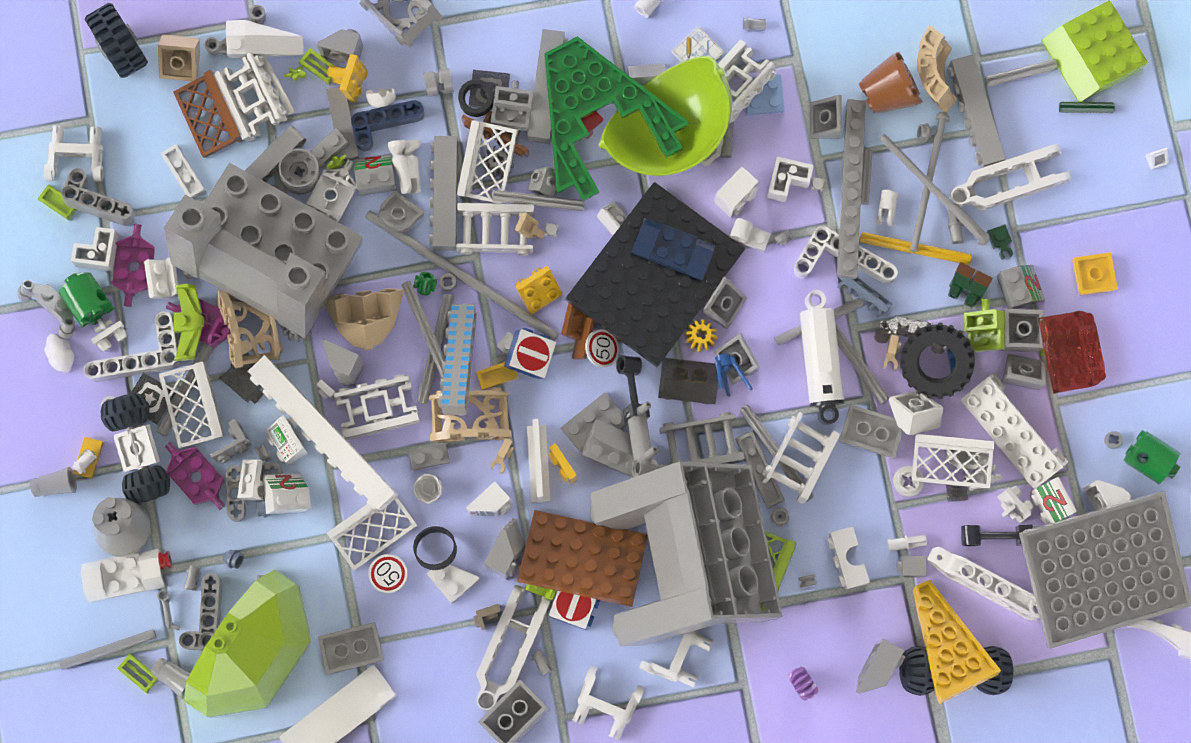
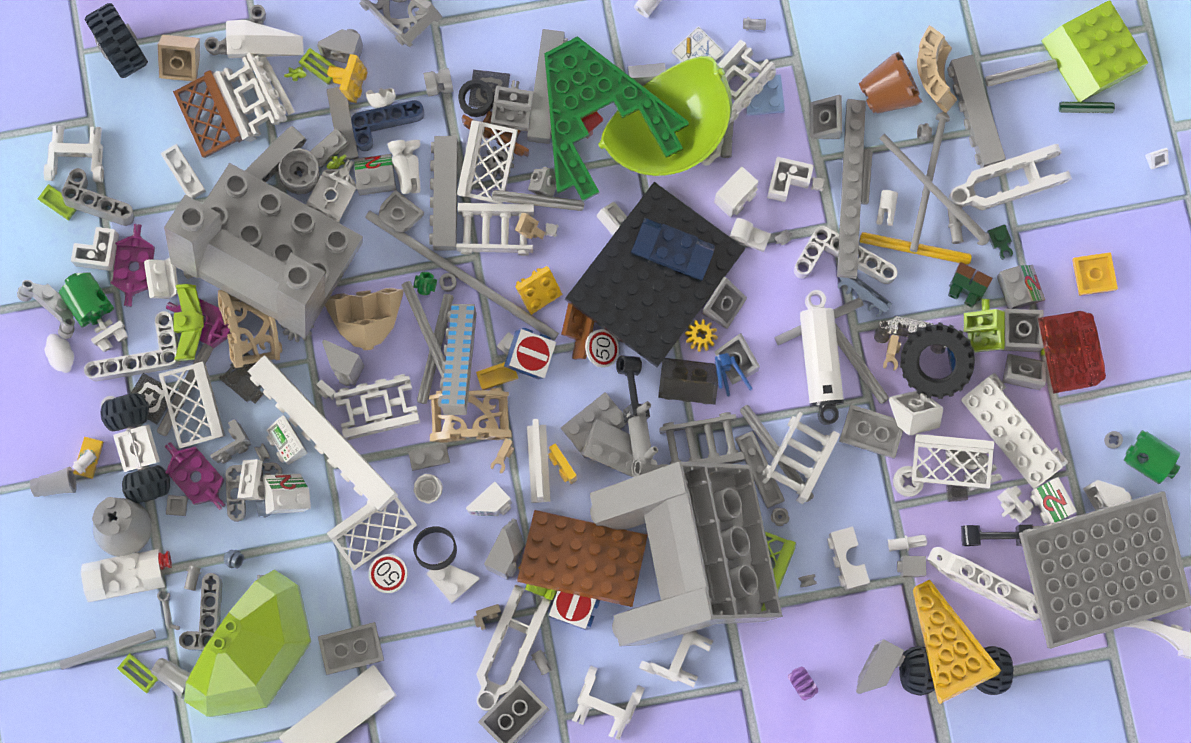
none -> light grey tile [166,495,188,516]

